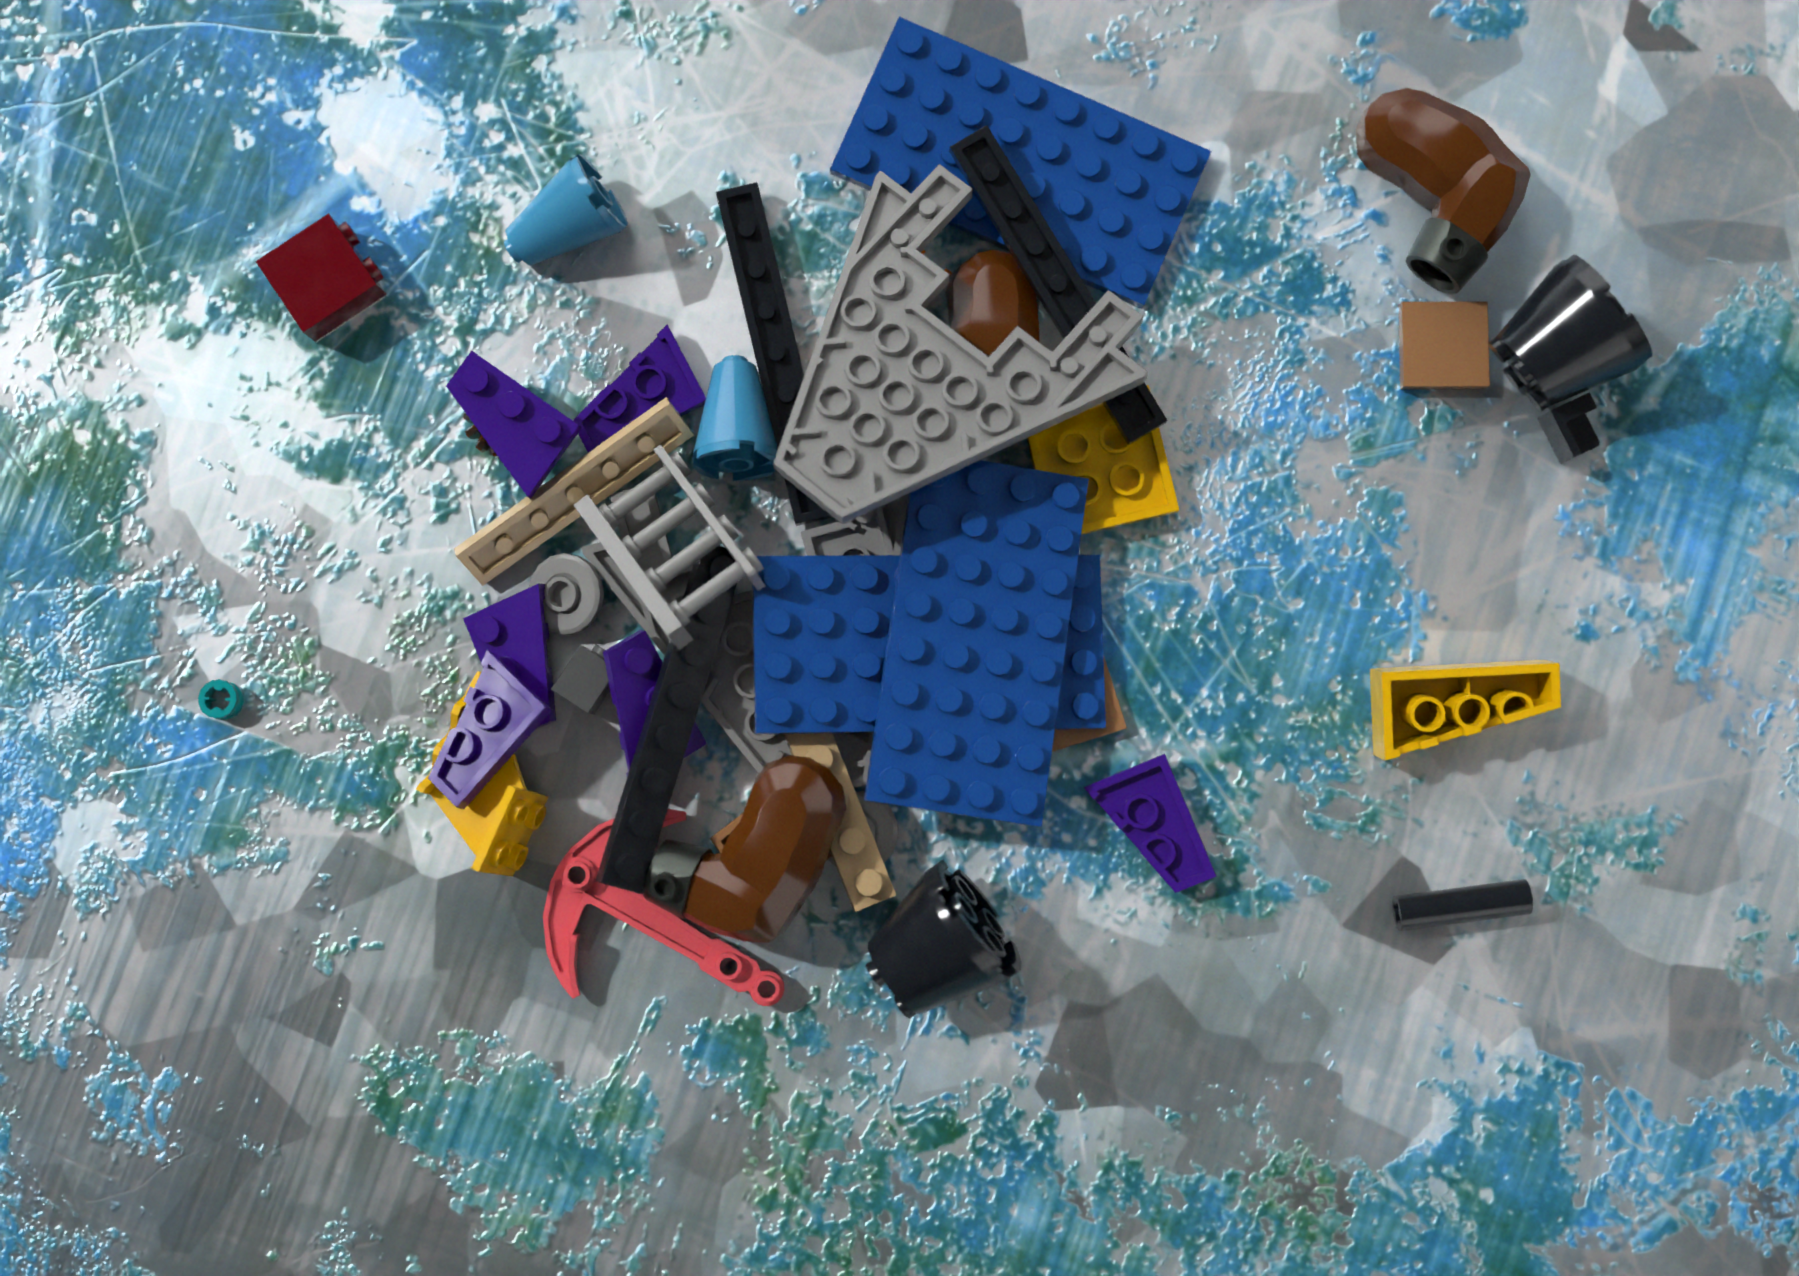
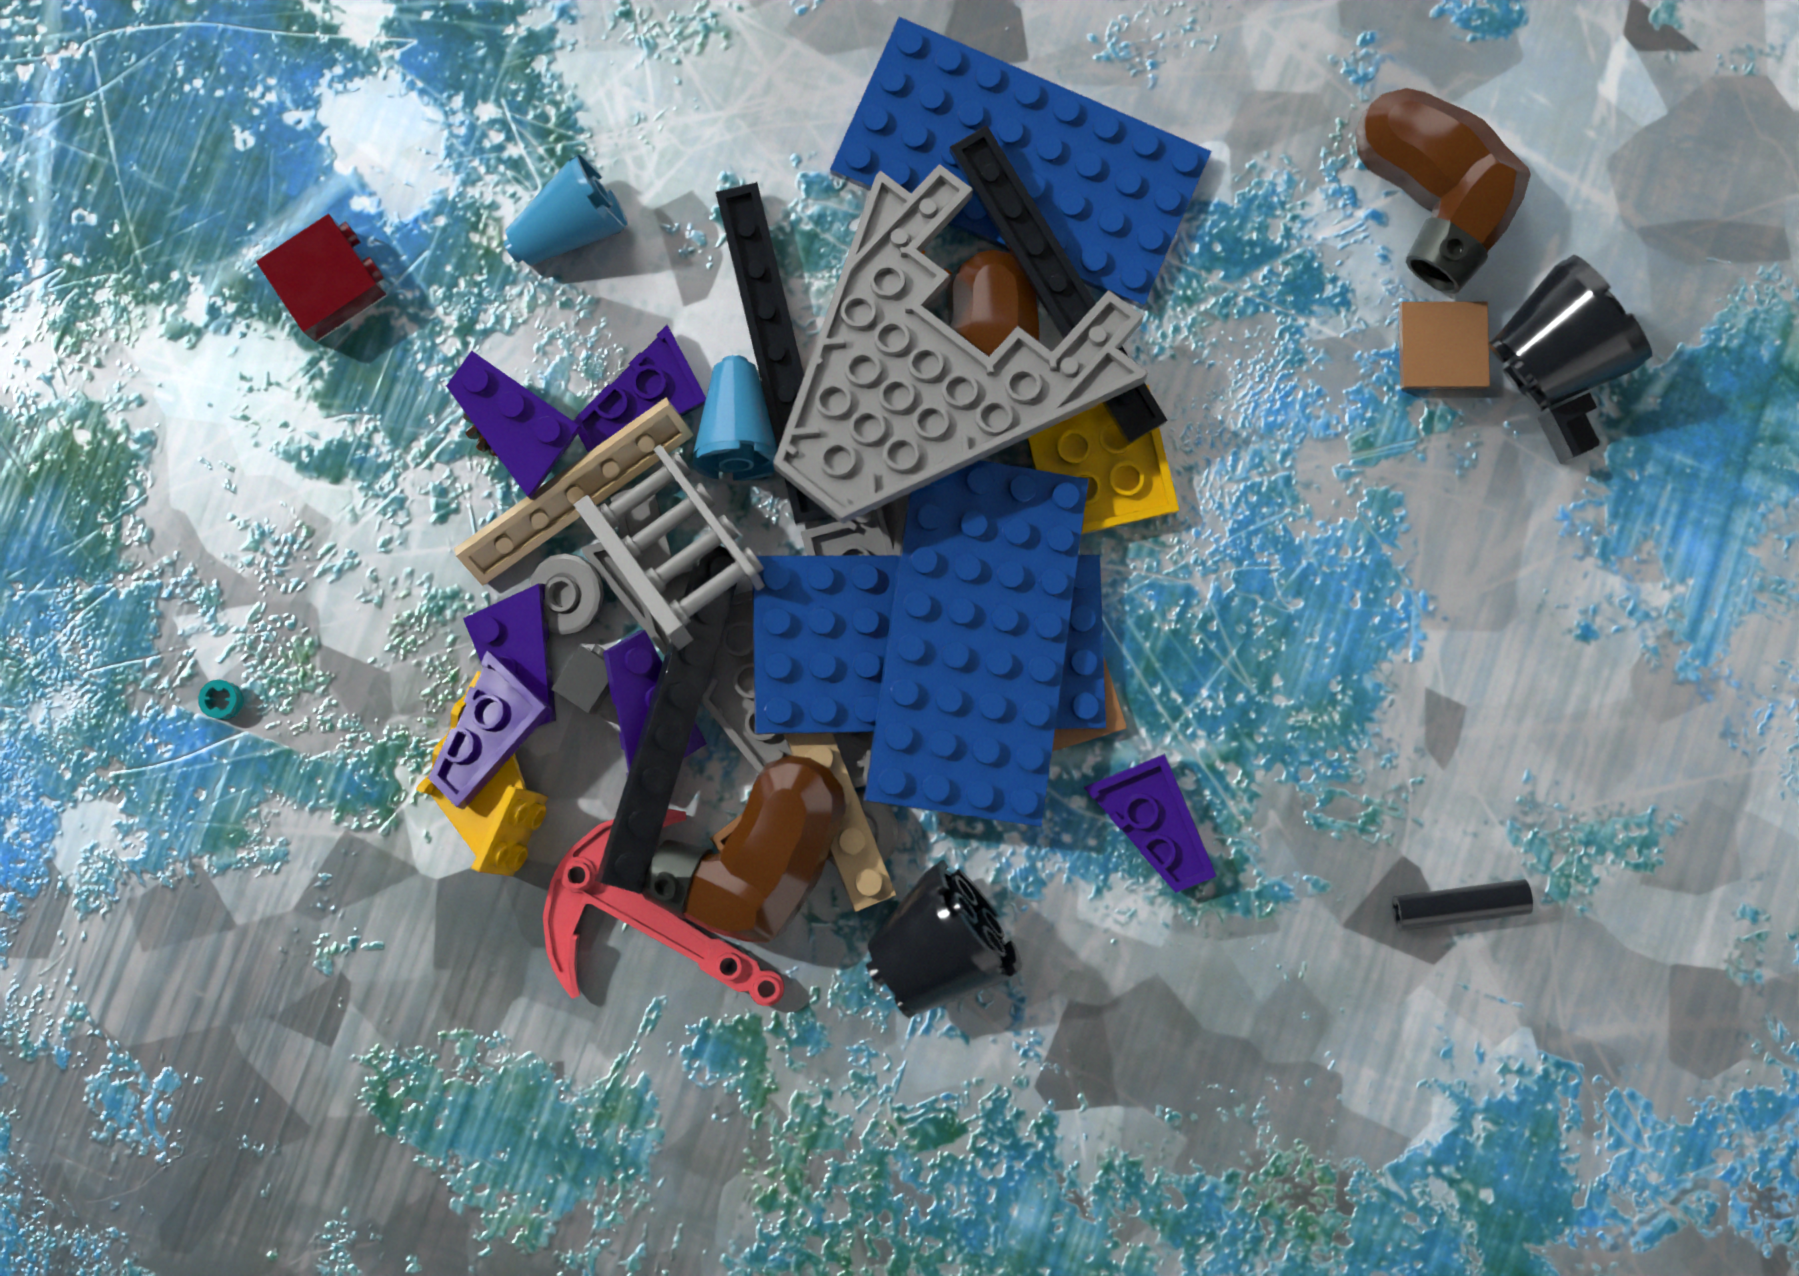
yellow wedge [1370,660,1561,761] -> none

